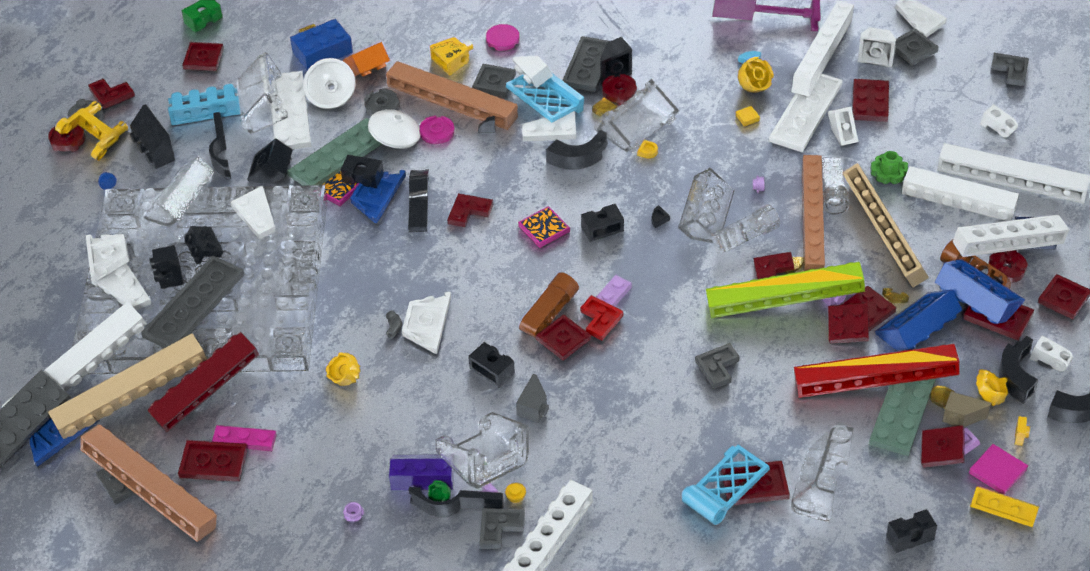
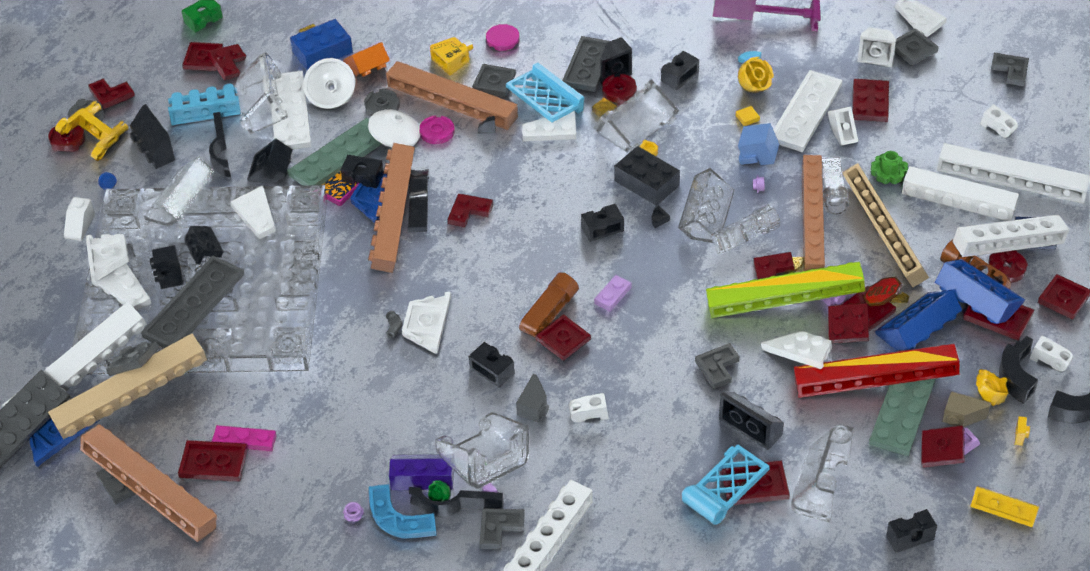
dark red brick [147,332,259,433] -> none
yellow hair [326,352,361,386] -> none
yellow plate [505,483,526,503] -> none
white slope [513,56,553,88] -> none
tile [518,206,570,248] -> none
black arch [546,130,608,170] -> none
red plate [580,295,624,341] -> none
white brick [791,1,854,97] -> none
clear yellow tile [930,386,955,409] -> none
dark pink tile [969,444,1028,495] -> none
none -> white slope [64,197,95,241]
none -> dark grey plate [106,341,159,376]
none -> dark red plate [207,44,246,80]
none -> nougat brick [368,143,415,273]
none -> dark azure plate [368,484,437,538]
none -> white leg [569,393,609,422]
none -> black brick [614,146,680,206]
none -> black brick [661,50,700,90]
none -> black slope [719,392,784,450]
none -> medium blue plate [738,123,779,165]
none -> white wing [761,331,832,369]
none -> piece [863,277,903,307]

